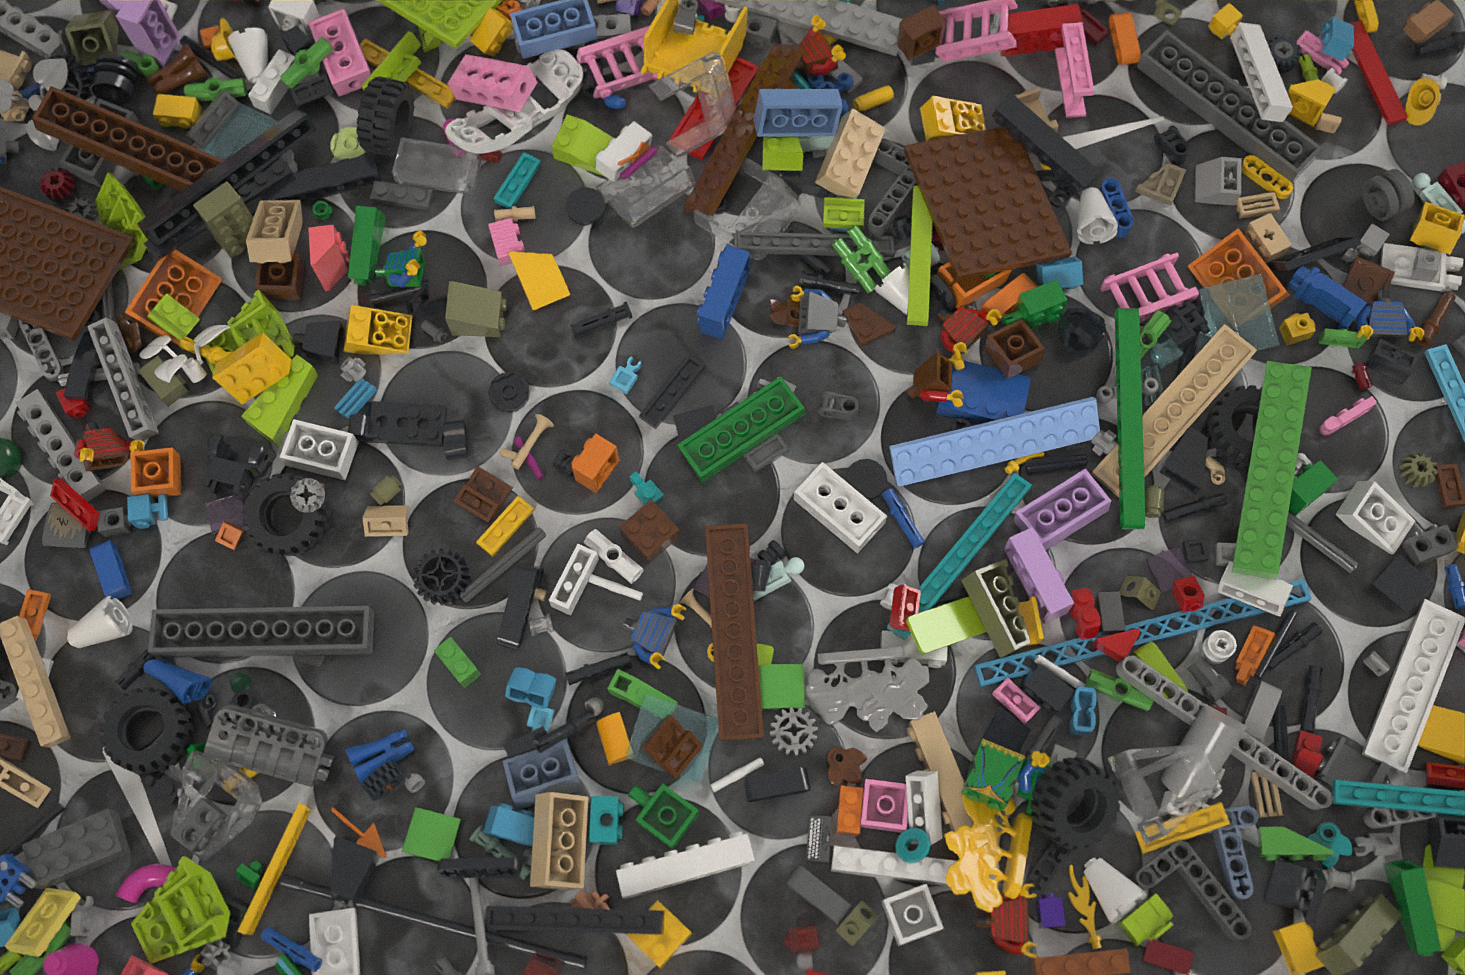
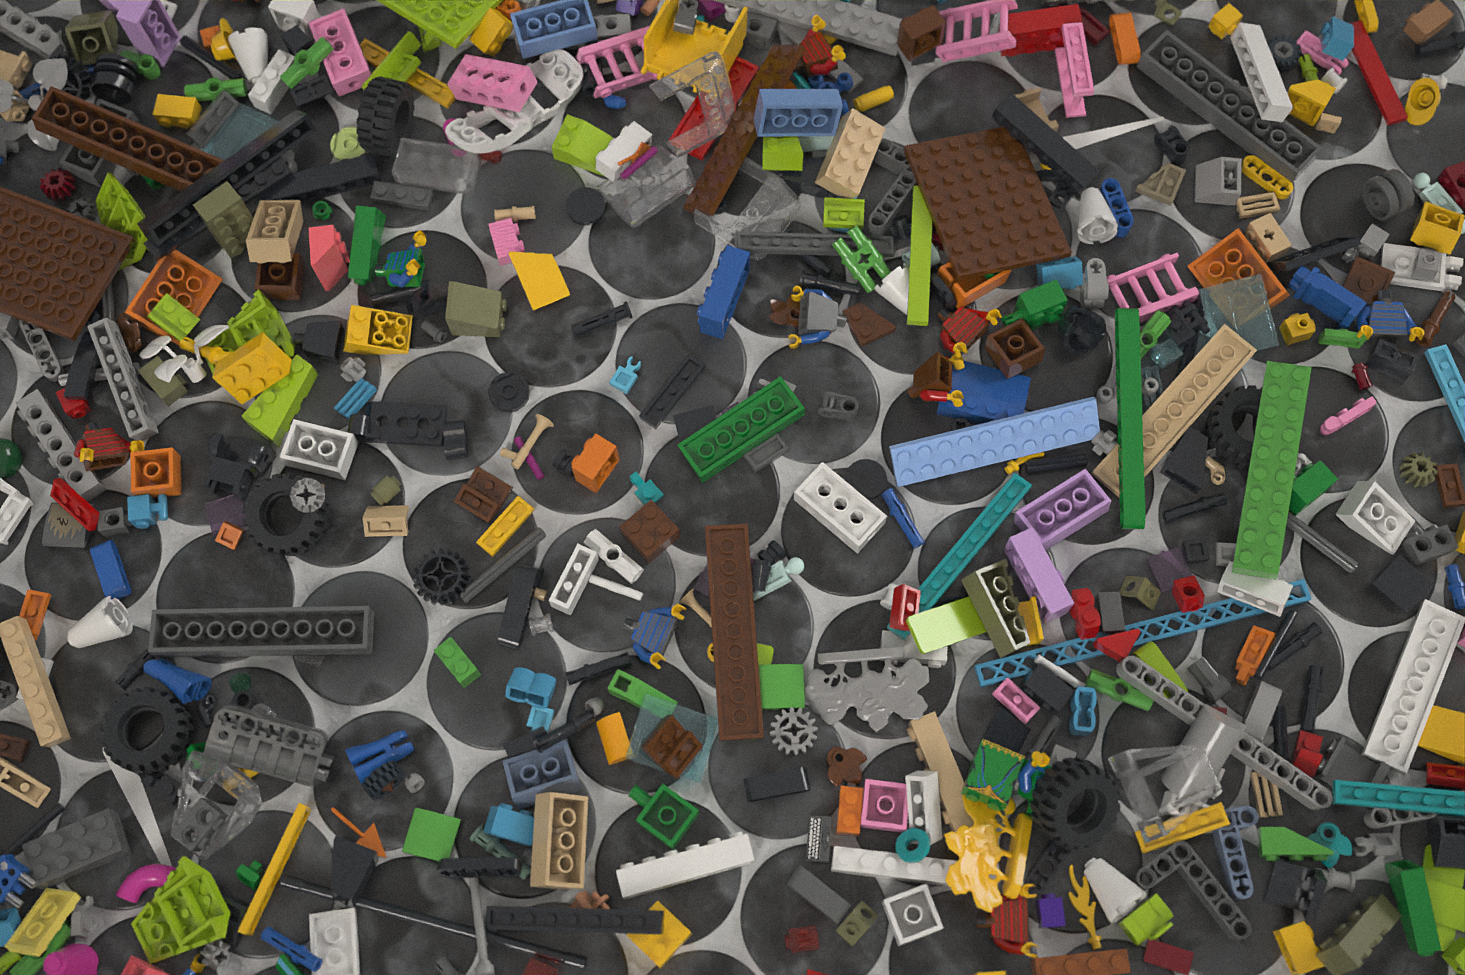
reddish brown piece [147,44,208,95] -> none
teal plate [493,152,541,209] -> none
teal brick [589,796,624,845] -> none
white piece [710,757,764,792] -> none
clear hinge [796,951,813,970] -> none
yellow slope [920,96,986,141] -> none
orange beam [981,273,1038,322] -> none
olive brick [1145,485,1165,518] -> none
white wheel [1200,630,1237,665] -> none
light grey slope [1363,651,1390,676] -> none
none -> light grey piece [1079,258,1109,309]

